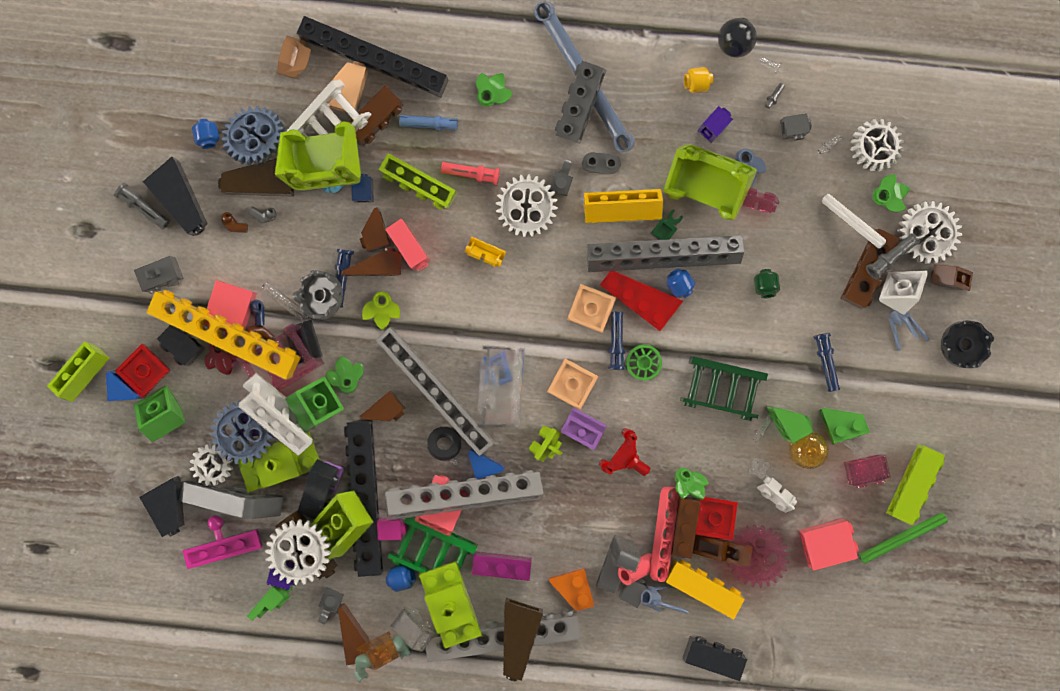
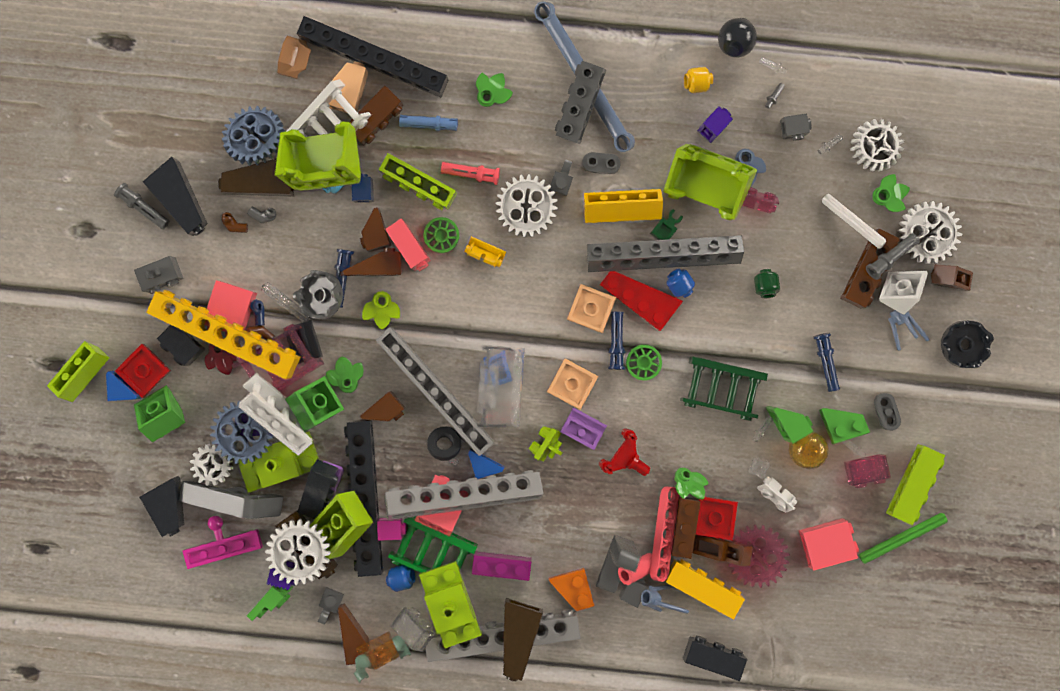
blue head [192,119,220,149] -> none
none -> bright green wheel [423,217,459,253]
none -> dark grey plate [874,393,901,431]

